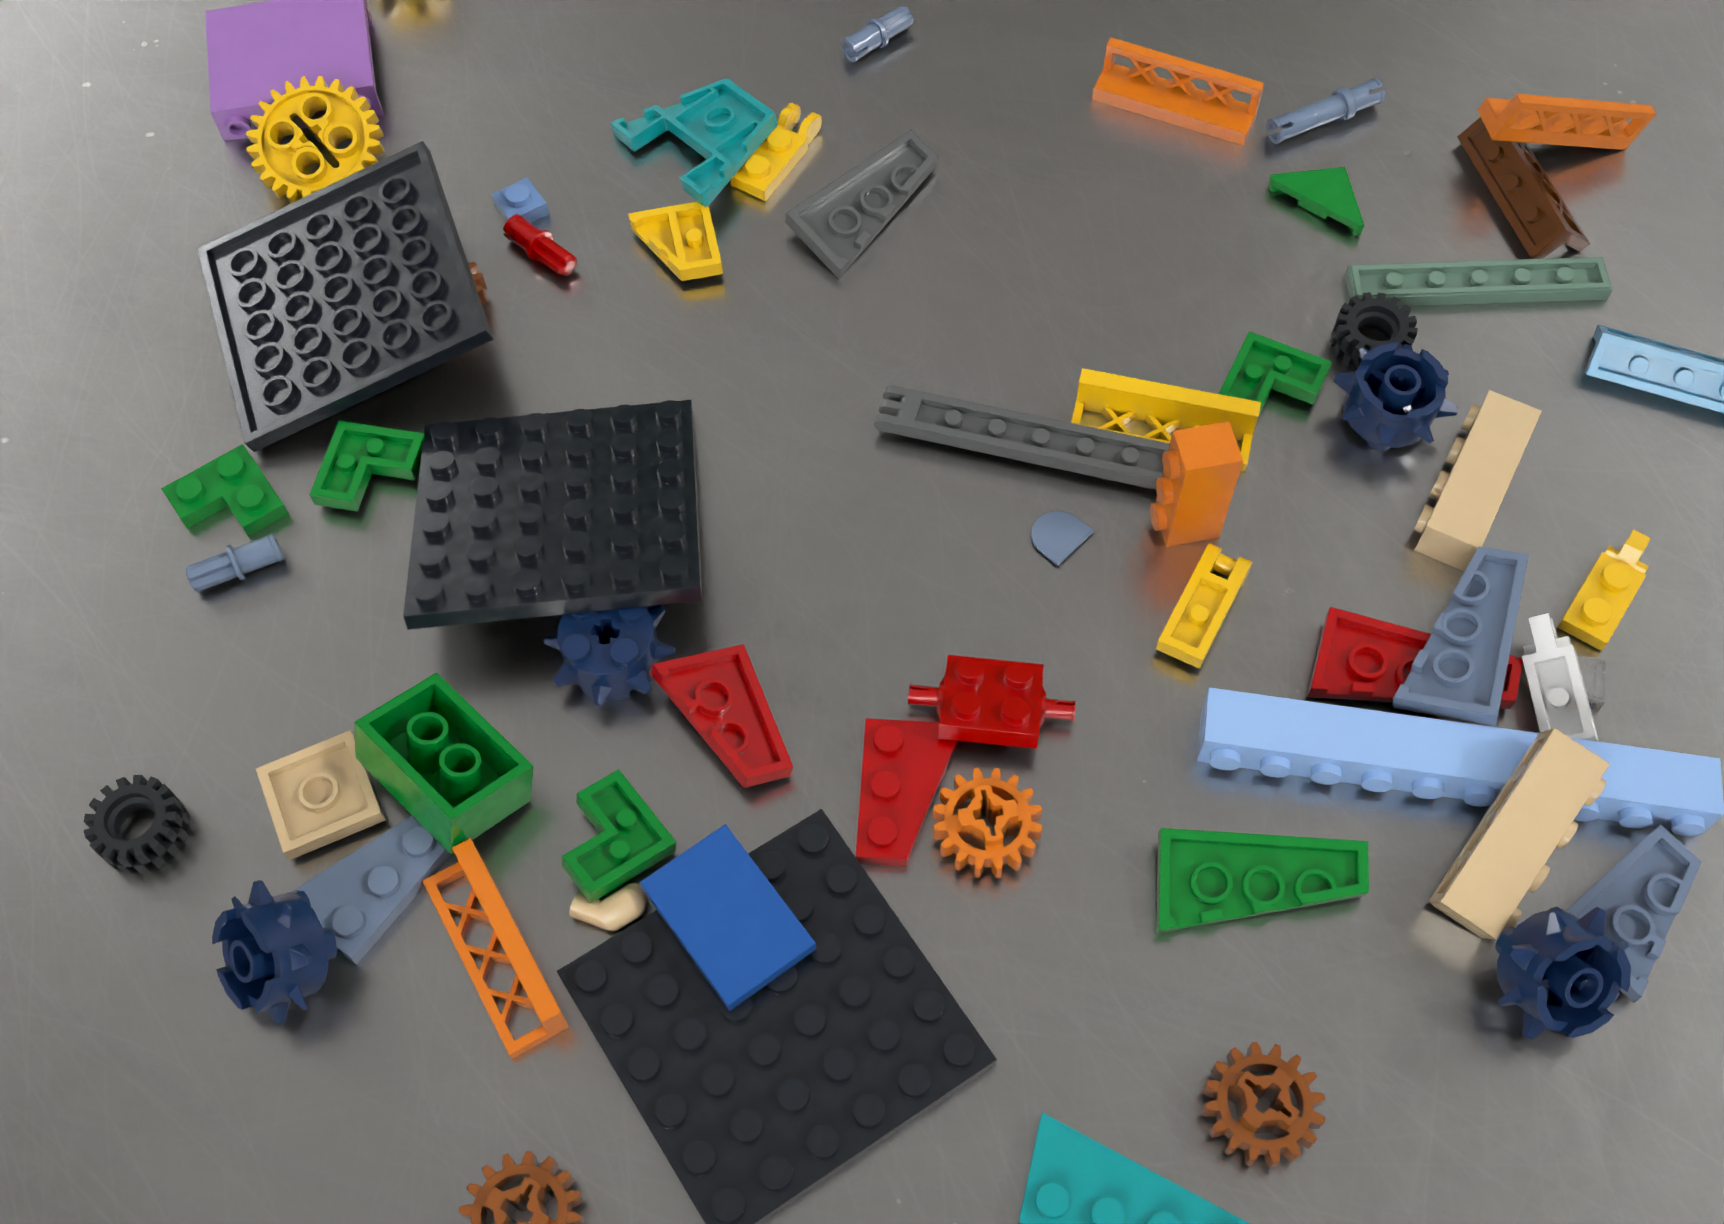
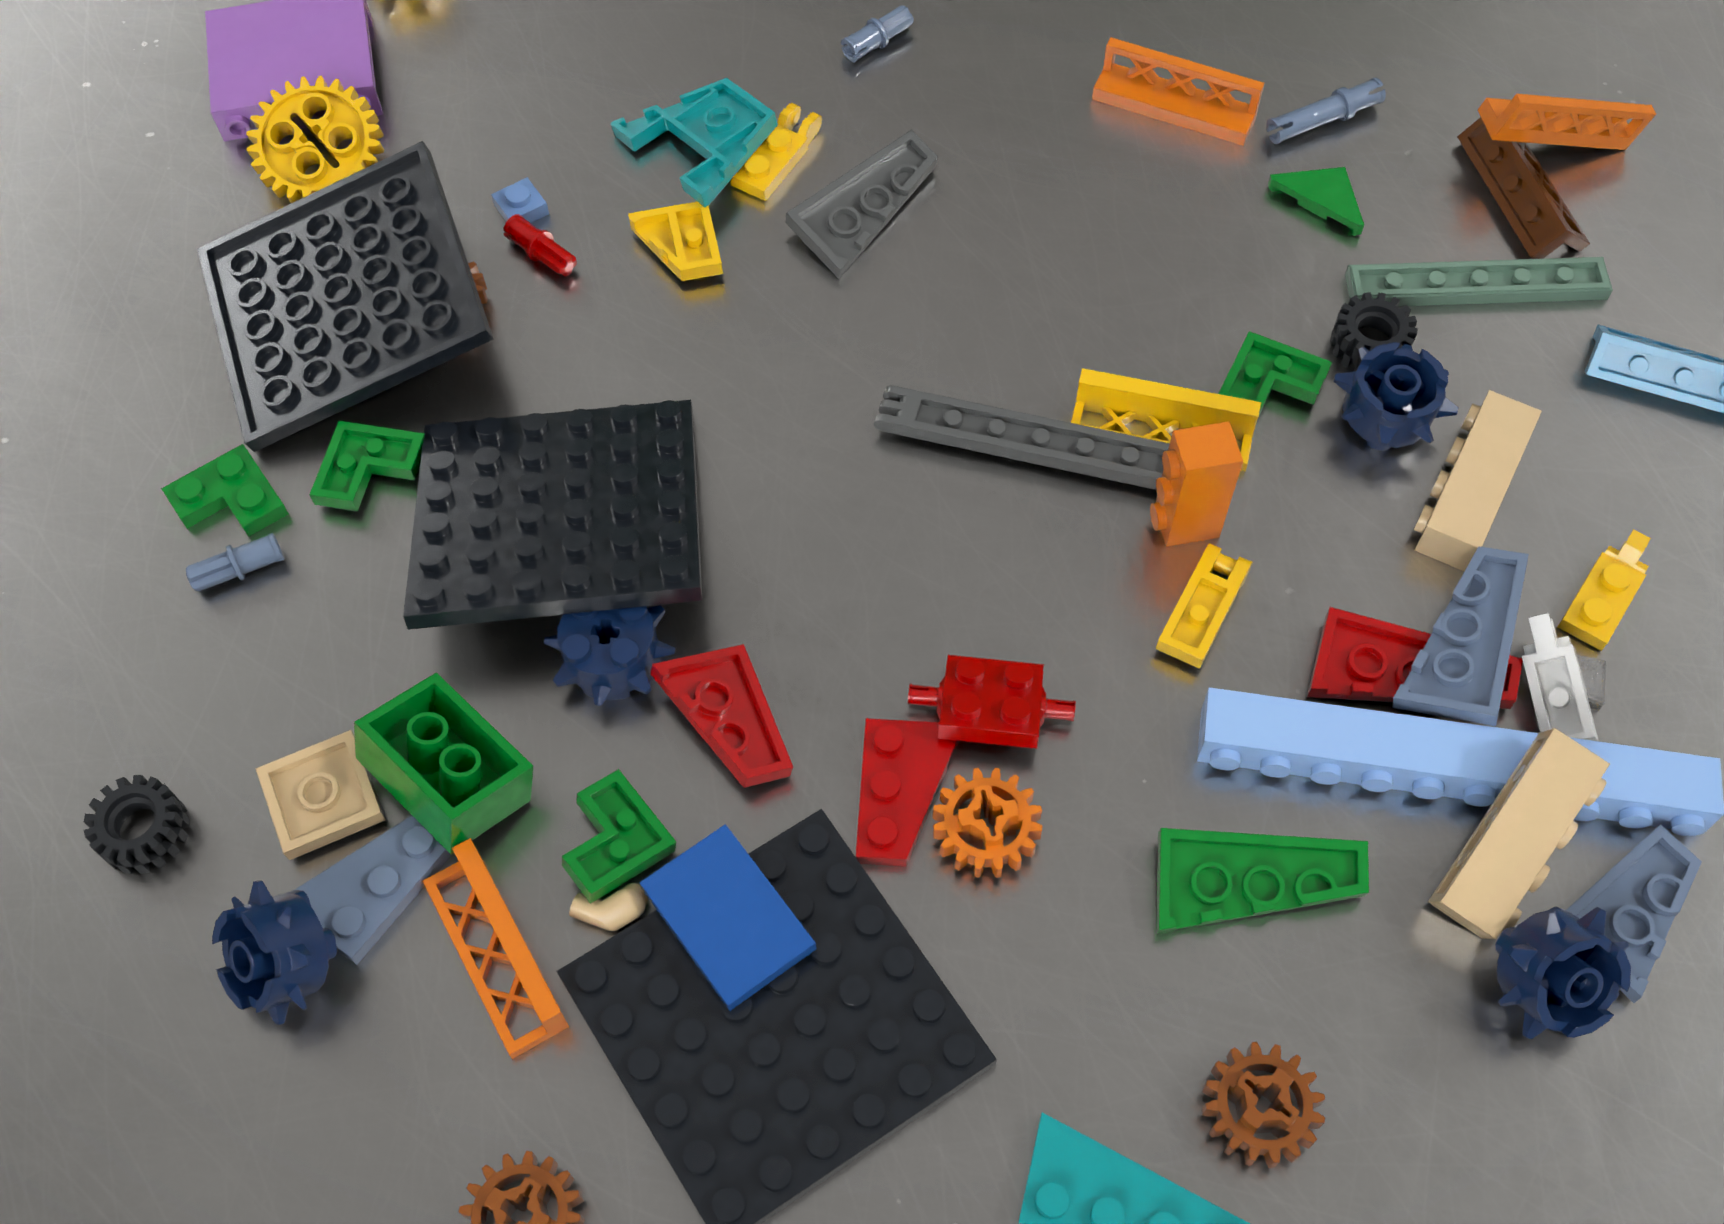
sand blue piece [1031,511,1094,566] -> none

